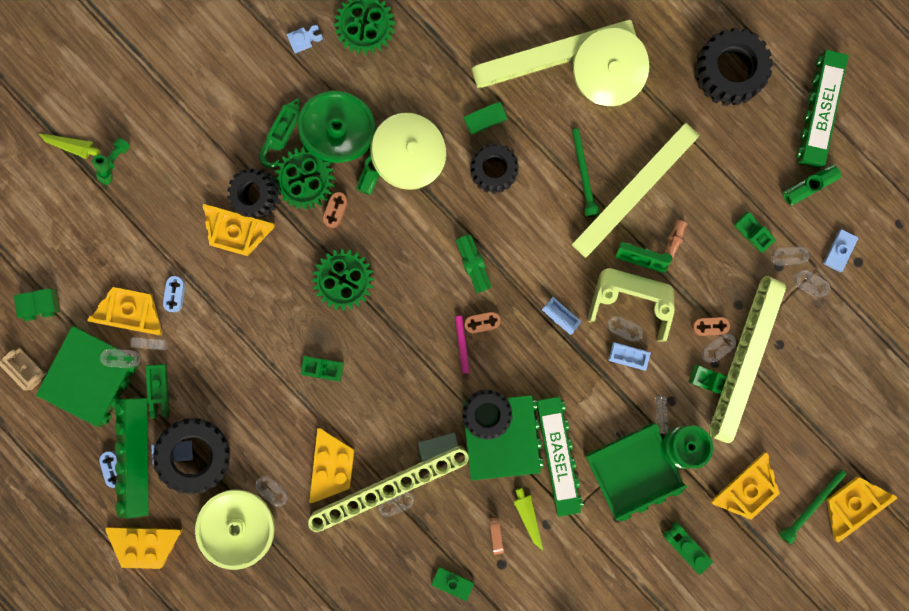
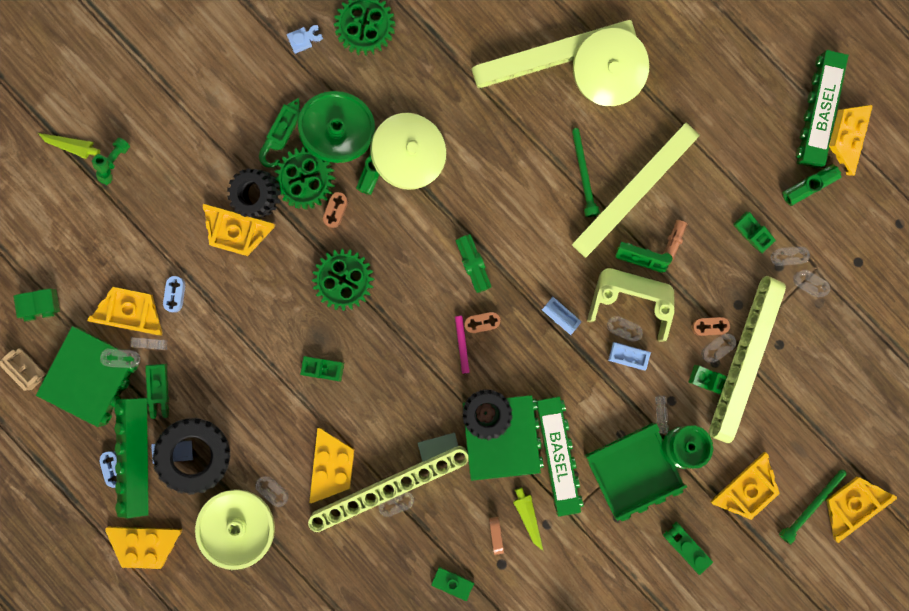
green slope [463,102,508,135] -> none
black tyre [470,142,519,194] -> none
black tyre [694,28,773,106] -> none
light blue plate [823,229,858,272] -> none
none -> nougat plate [476,403,495,423]
none -> yellow wing [829,105,873,176]

